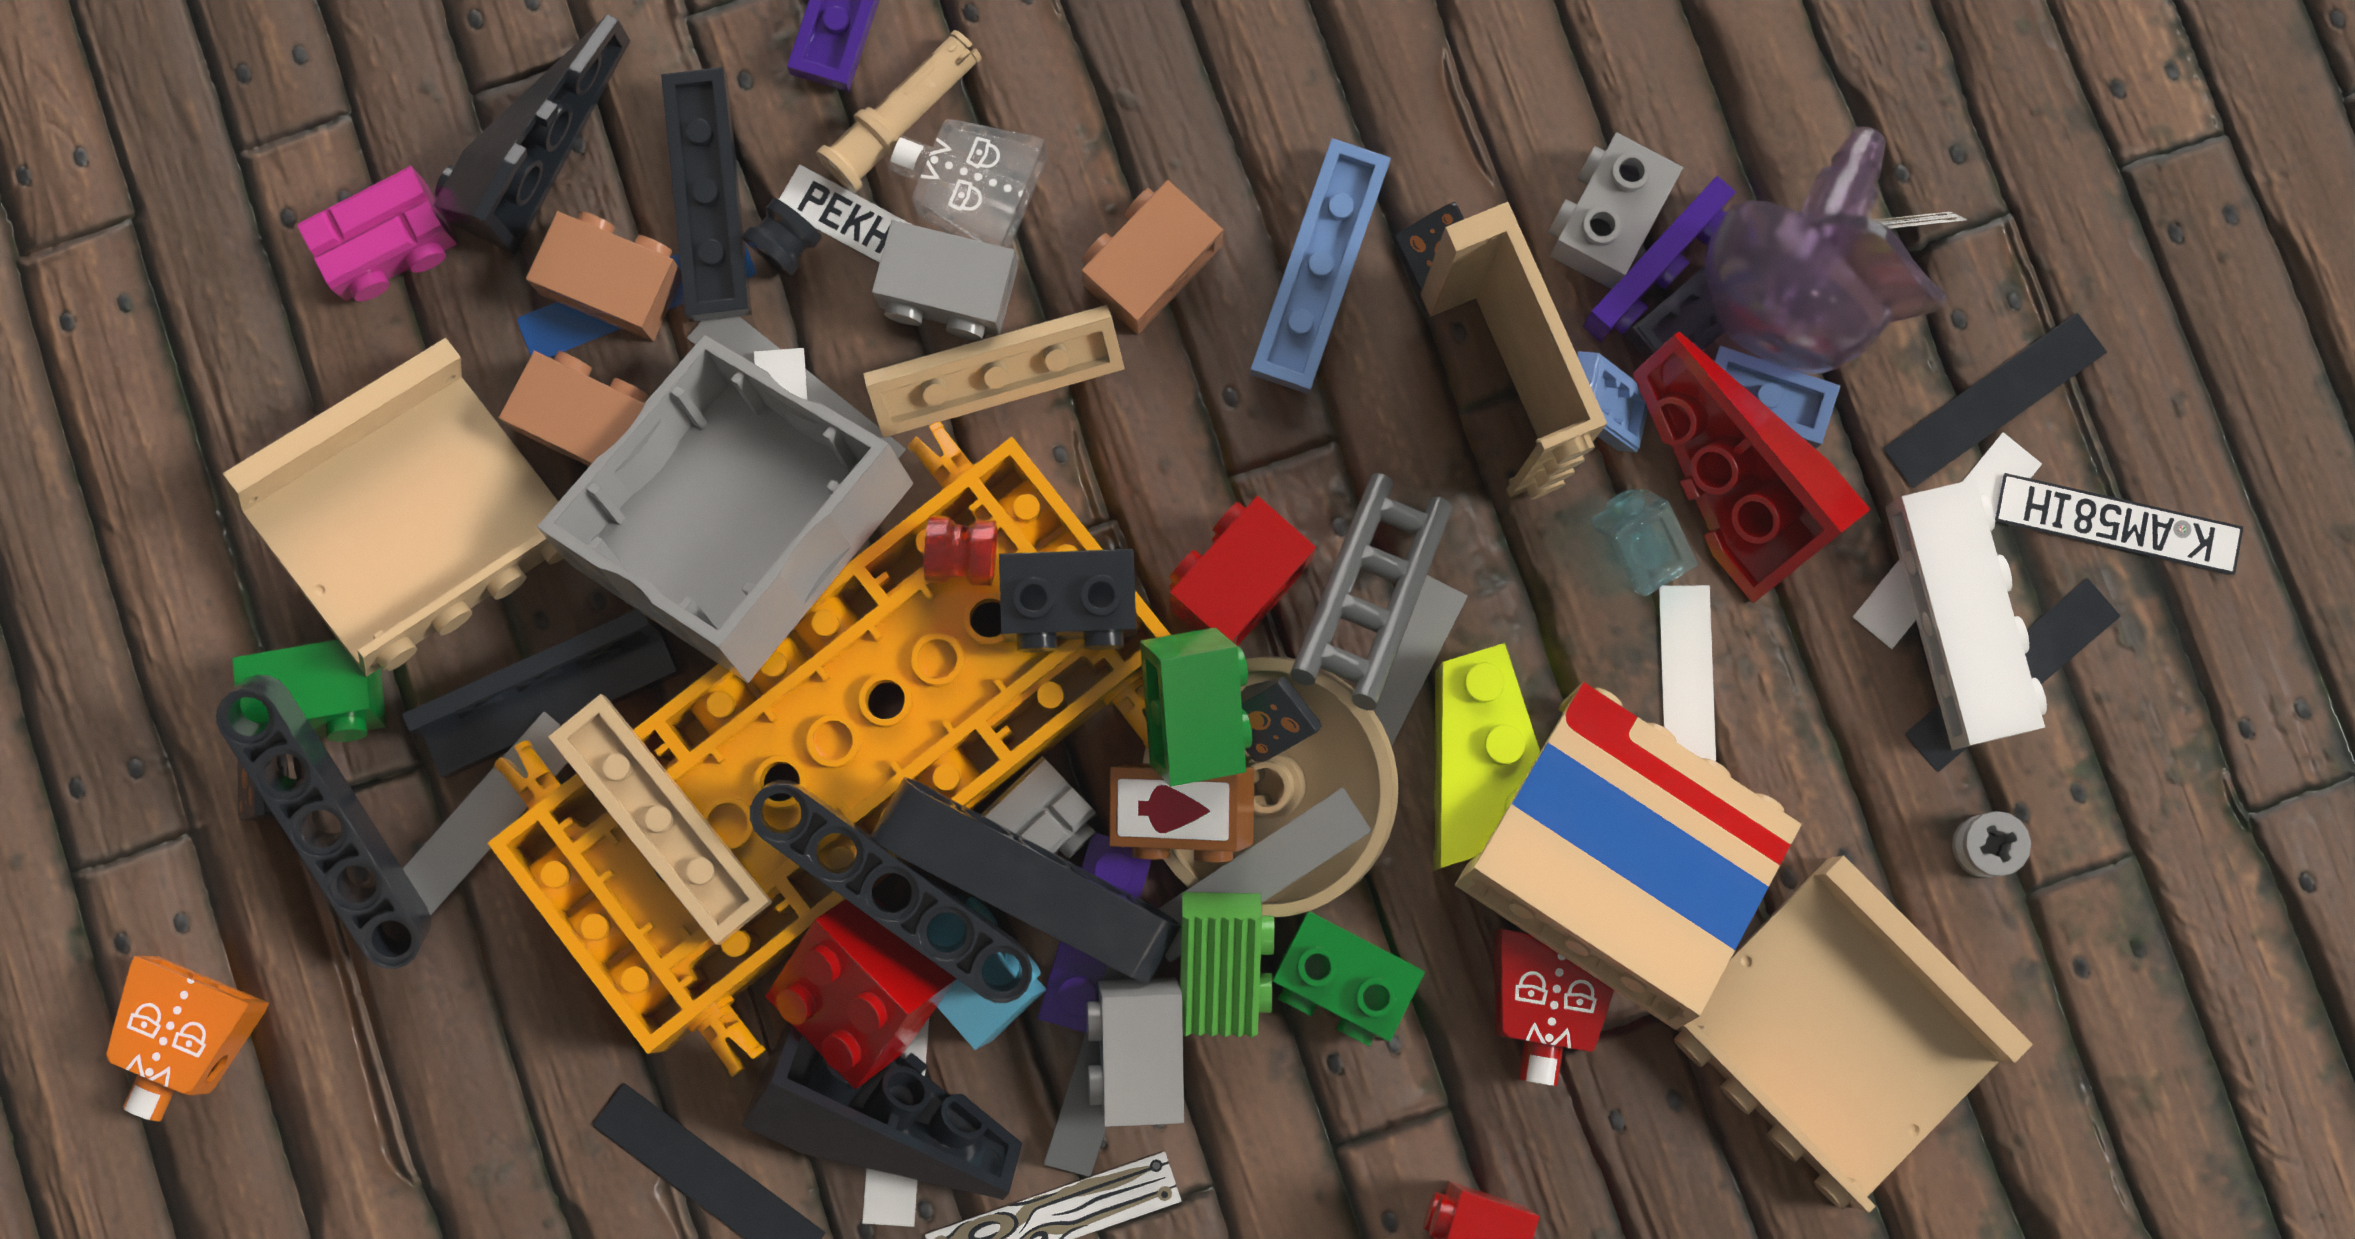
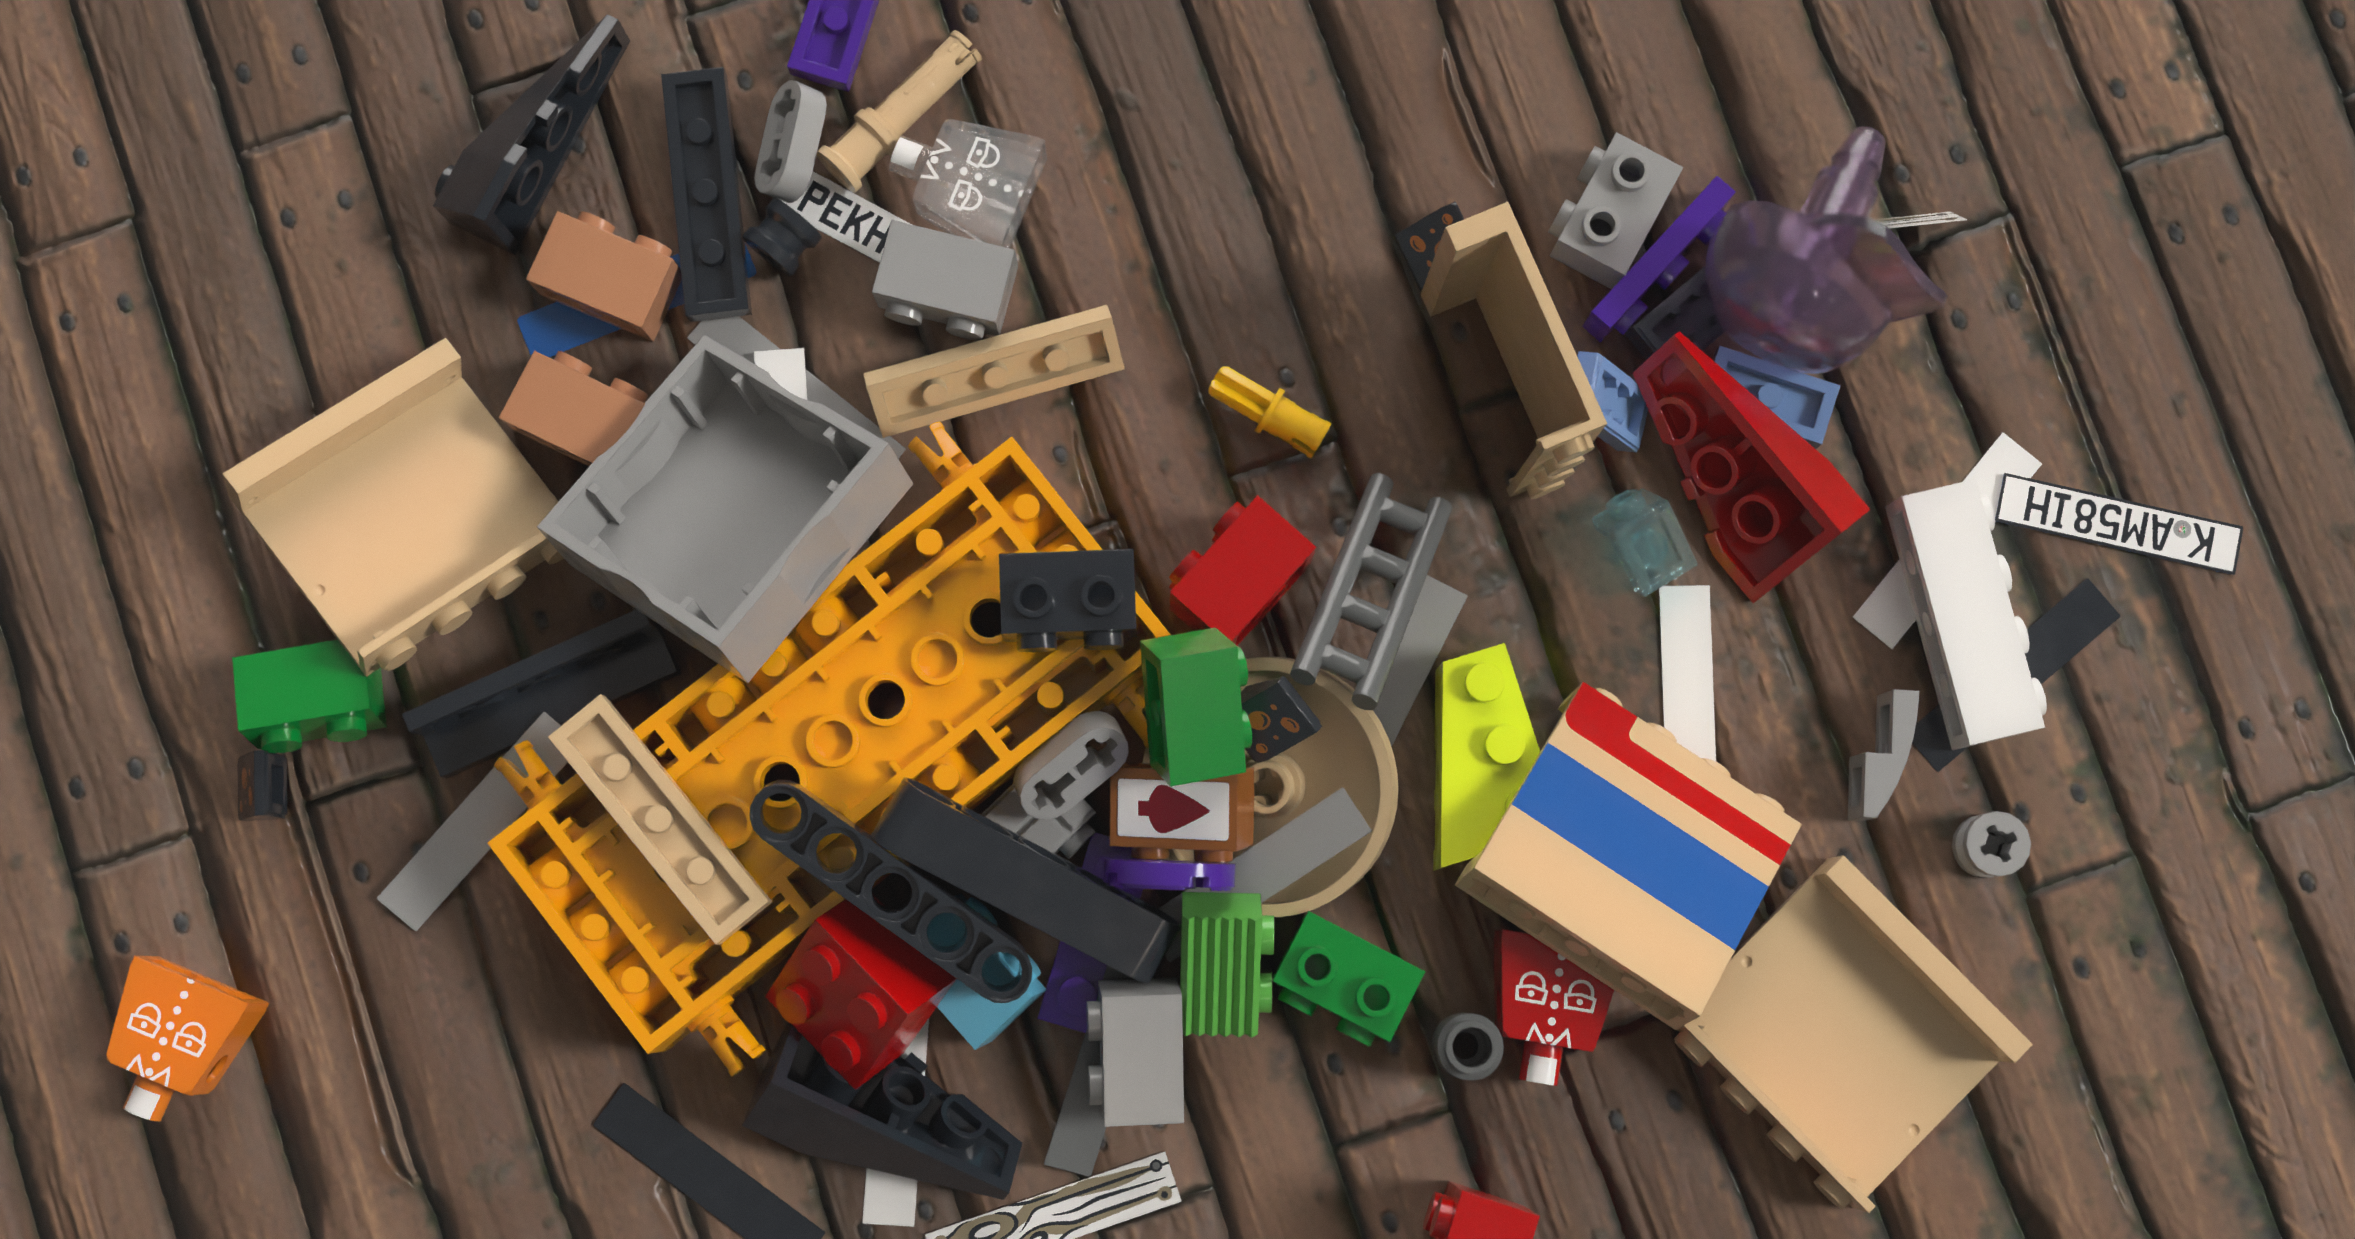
black beam [216,674,431,969] -> none
dark pink brick [298,166,457,302] -> none
clear red wheel [924,515,997,587] -> none
nougat brick [1082,180,1224,335] -> none
medium blue plate [1250,138,1391,395] -> none
black sticker [1884,313,2107,488] -> none
none -> light grey beam [755,80,827,203]
none -> light grey beam [1013,711,1129,820]
none -> dark purple tile [1103,858,1236,891]
none -> yellow axle [1208,366,1332,458]
none -> dark grey brick [1431,1013,1504,1080]
none -> light grey slope [1848,689,1919,821]

